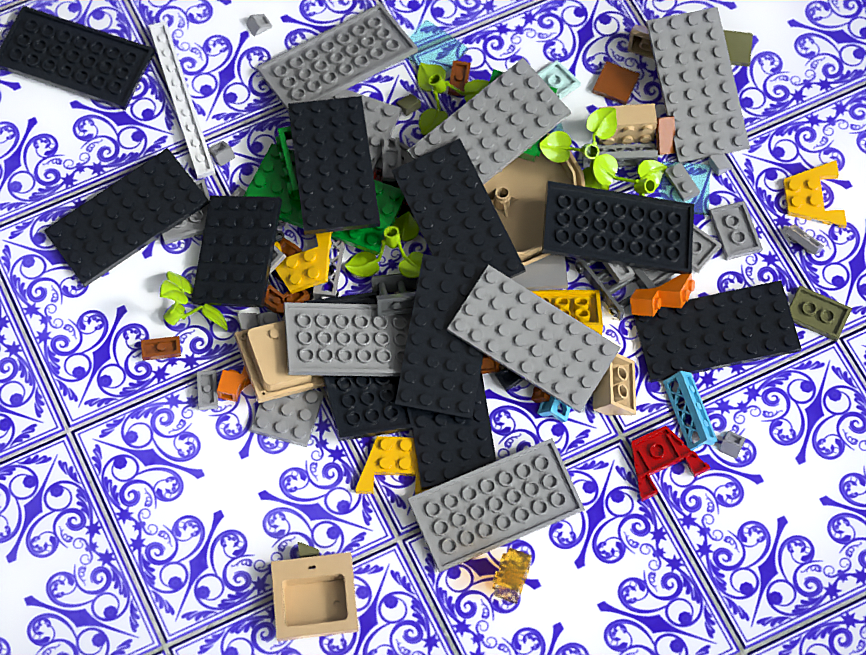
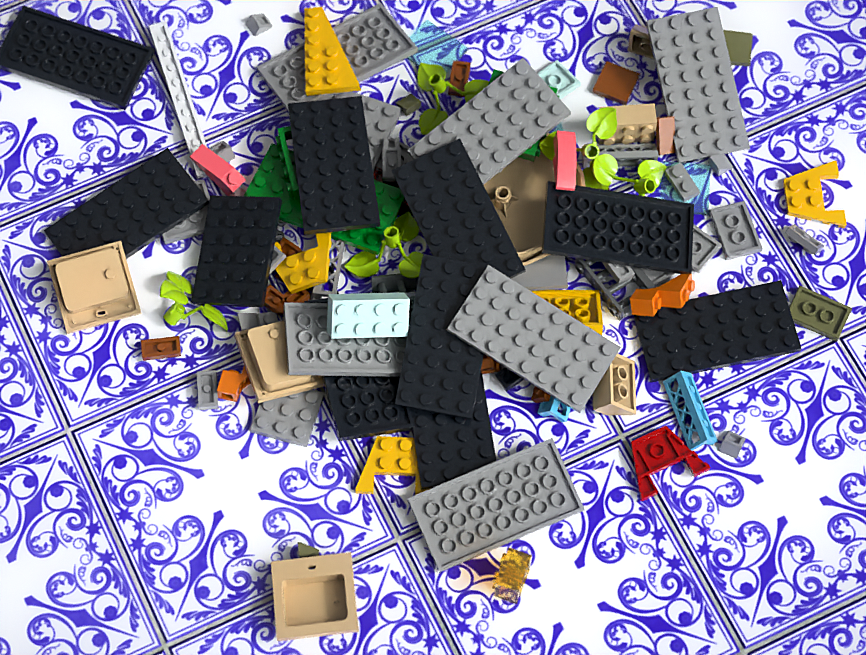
none -> tan piece [47,241,142,334]
none -> coral slope [189,144,246,196]
none -> yellow wing [304,7,361,96]
none -> light aqua brick [327,293,410,338]
none -> coral slope [553,131,576,191]

